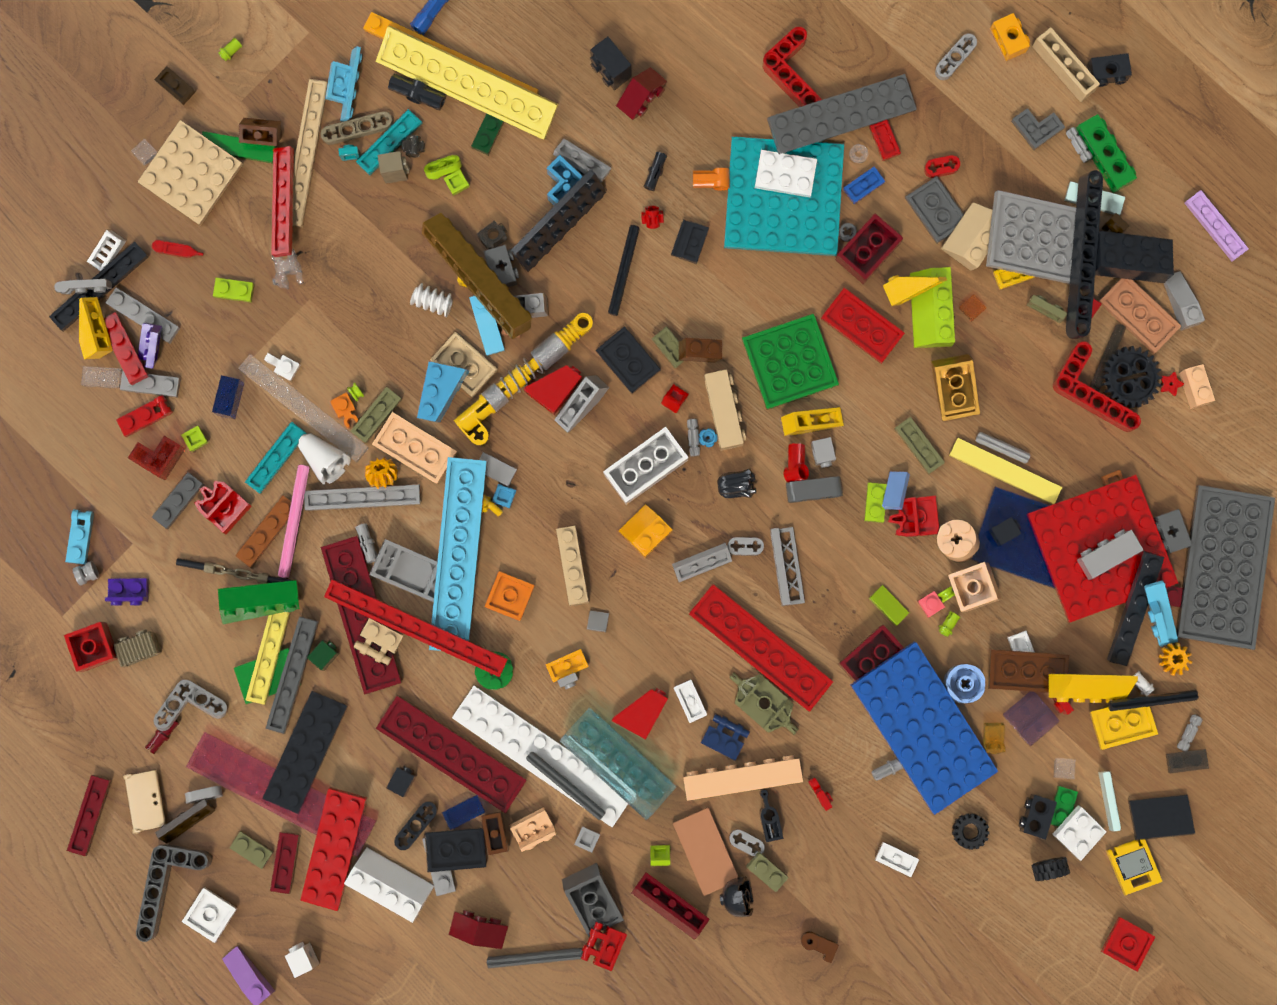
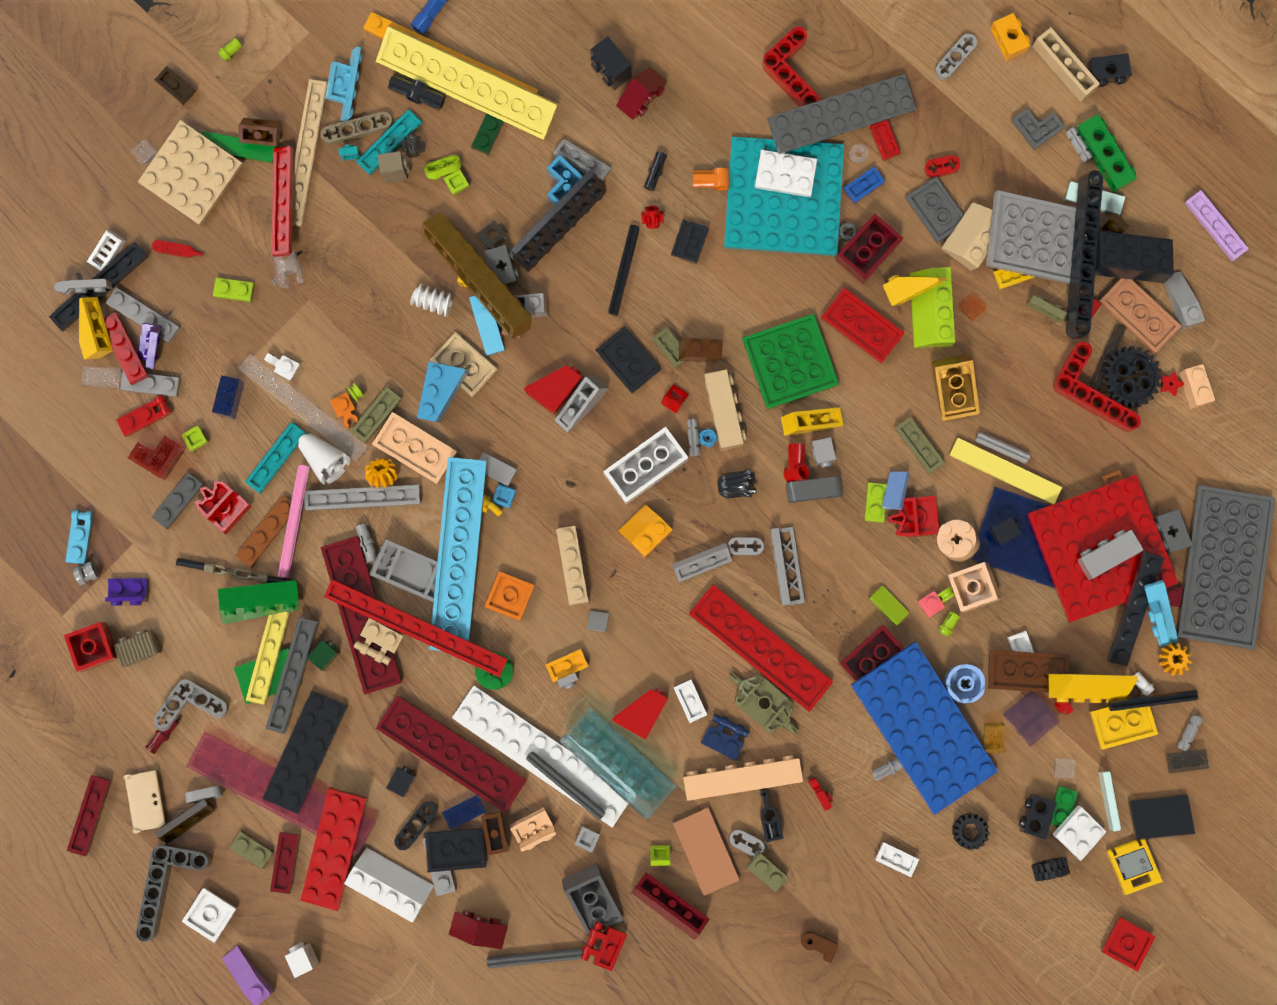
yellow piece [453,313,593,446] -> none
black cylinder [720,876,753,917] -> none

